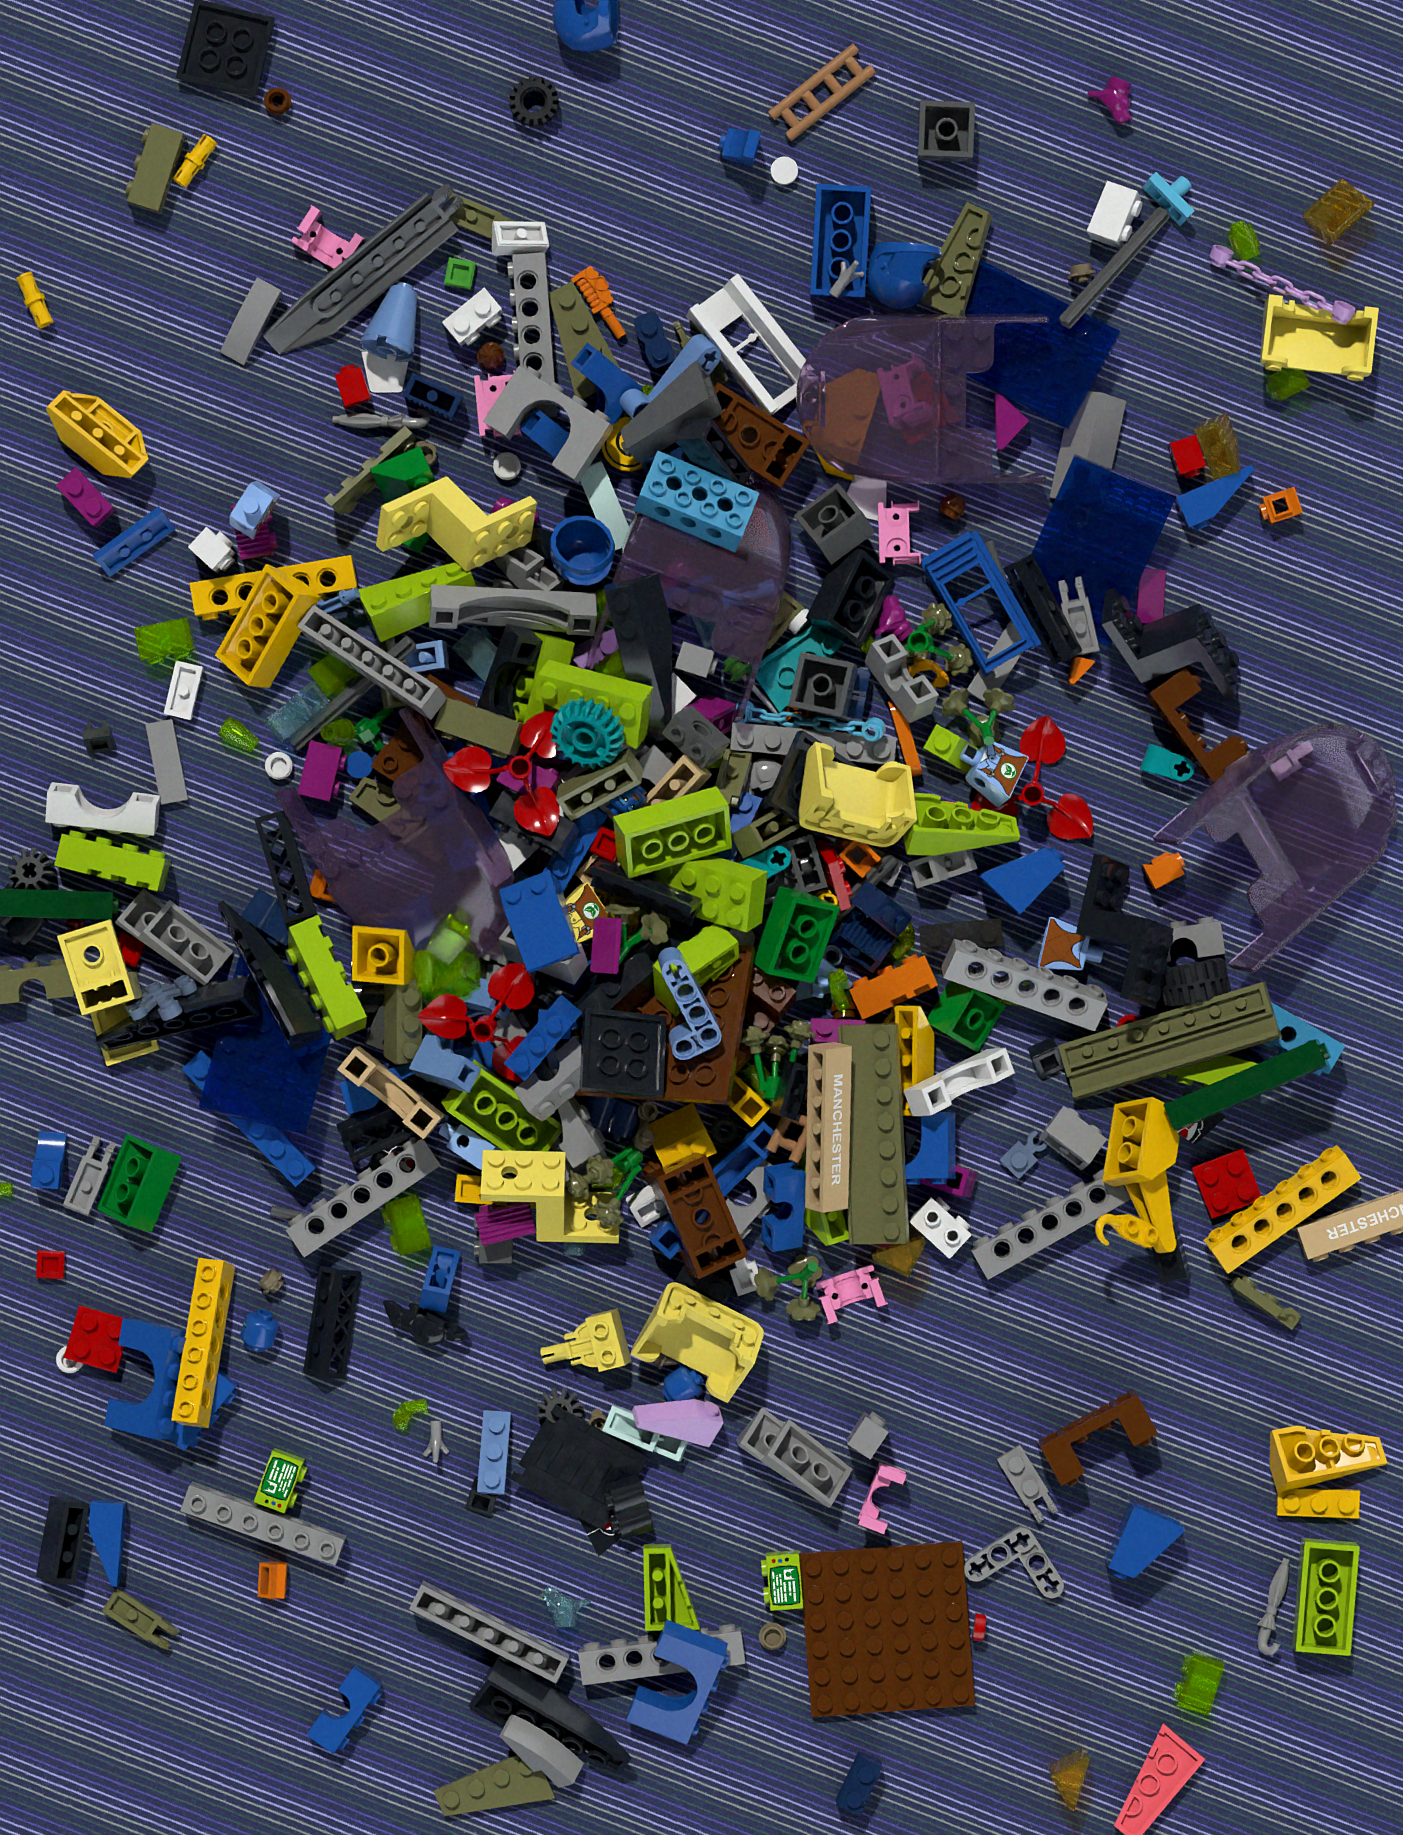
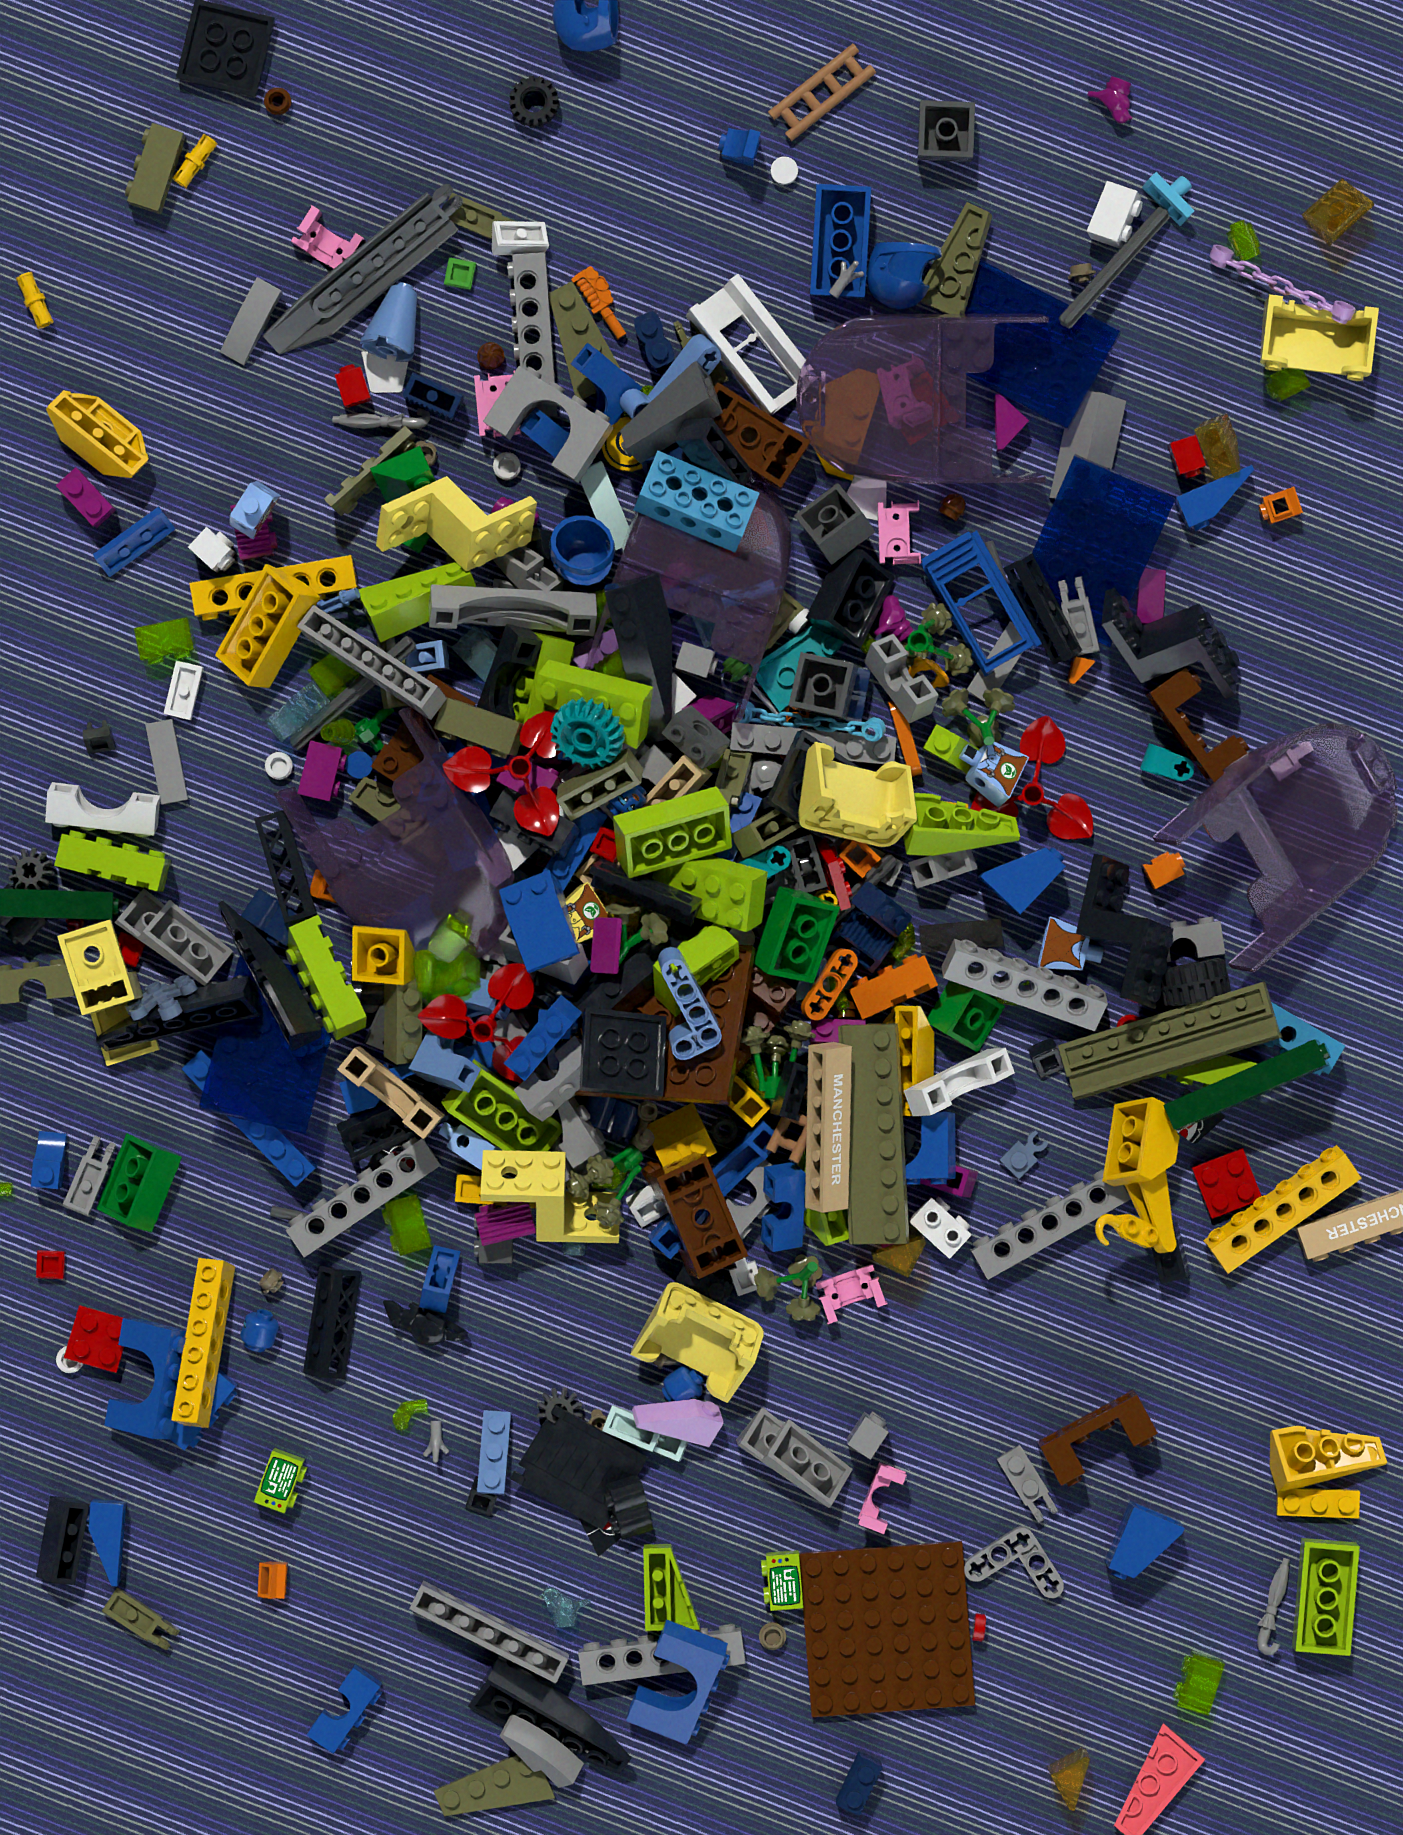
light grey brick [180,1482,347,1566] -> none
clear neon green cone [217,716,259,753] -> none
white brick [442,287,503,347] -> none
light yellow brick [540,1308,632,1372] -> none
light grey brick [1039,1106,1107,1171] -> none
olive hinge [1229,1276,1301,1330] -> none
none -> orange beam [801,948,858,1020]

